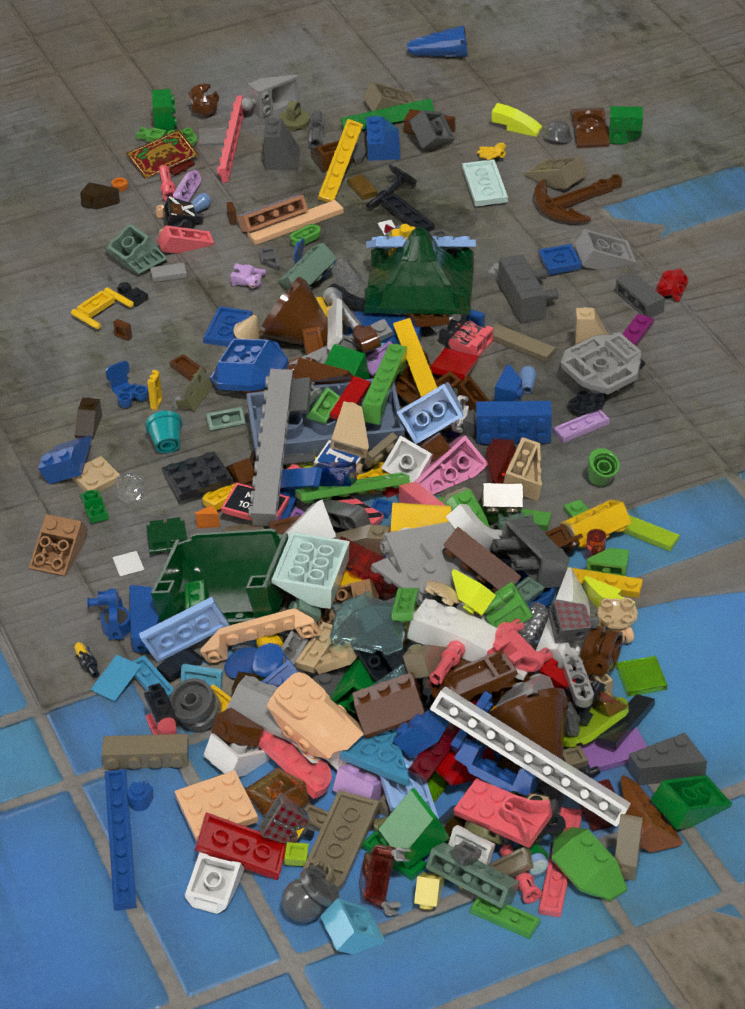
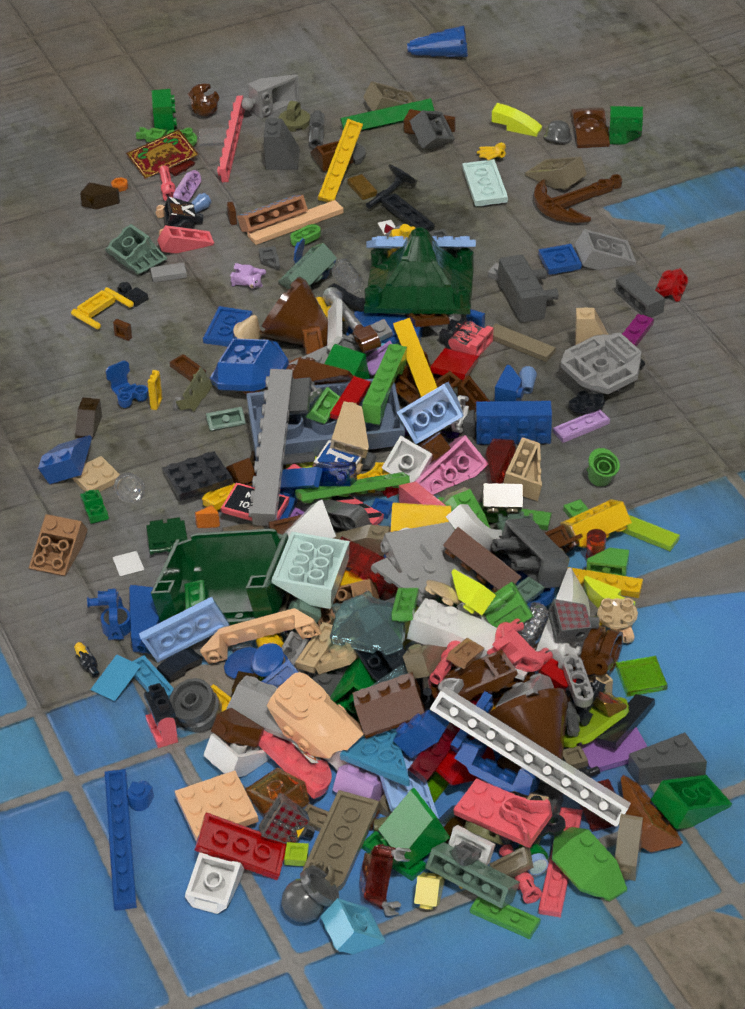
dark tan brick [102,734,189,769] -> none
teal piece [145,410,183,454] -> none
medium azure tile [181,664,223,690] -> none
dark tan wing [364,432,398,468] -> none
blue slope [366,116,400,161] -> none
none -> light grey tile [438,678,464,694]
none -> medium nougat plate [446,638,485,669]

